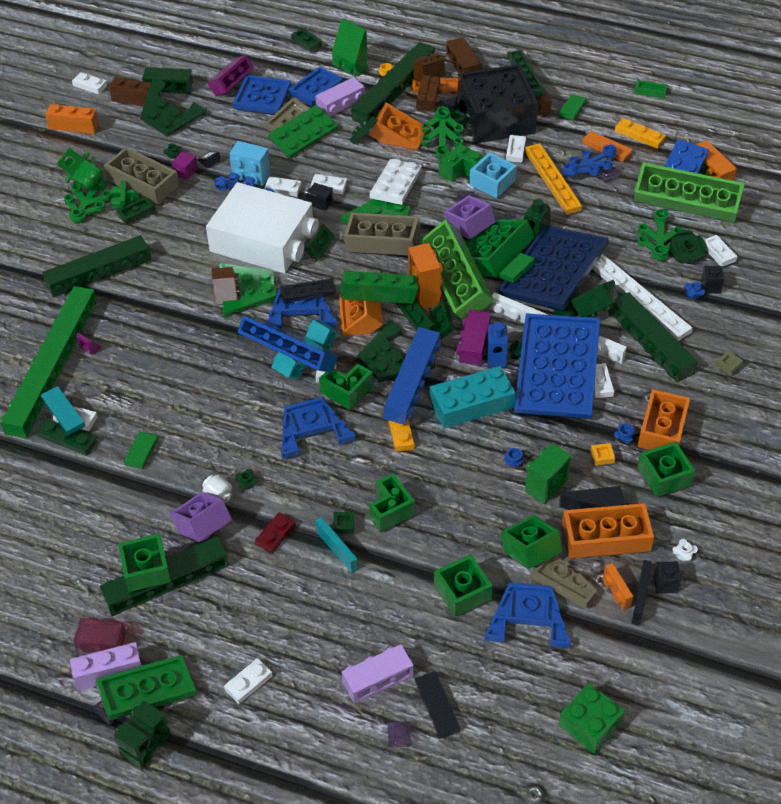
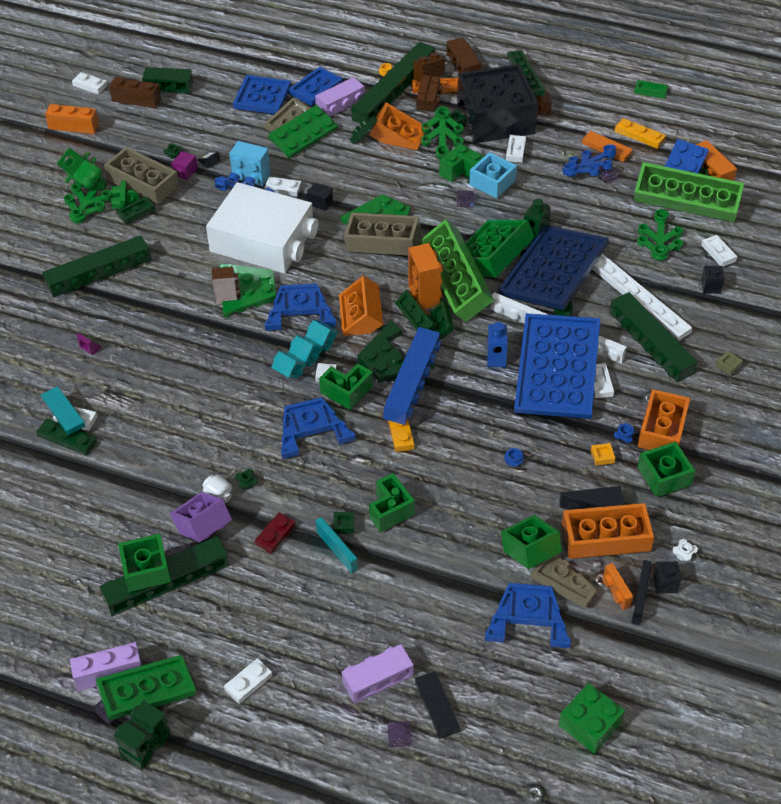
green brick [1,286,97,439] -> none
clear pink brick [73,618,126,653] -> none
green tile [124,431,158,470] -> none
dark green wing [140,76,206,137] -> none
magenta brick [207,55,254,96] -> none
blue brick [237,315,338,373] -> none
black tile [280,278,336,303] -> none
dark green plate [291,28,322,52] -> none
dark green plate [305,224,335,260] -> none
white plate [311,174,347,194] -> none
green slope [332,18,368,77] -> none
green brick [340,271,418,304] -> none
white plate [370,159,422,205] -> none
teal brick [429,366,516,429] -> none
green brick [434,554,493,617] -> none
black slope [442,96,458,112] -> none
medium lavender brick [444,195,495,239] -> none
magenta brick [456,310,491,366] -> none
green tile [499,253,535,283] -> none
dark green plate [509,340,522,359] -> none
light orange plate [525,143,582,215] -> none
green brick [525,443,572,504] -> none
green tile [559,94,587,121] -> none
dark green slope [572,279,618,318] -> none
dark green plate [670,230,706,263] -> none
blue plate [684,282,705,299] -> none

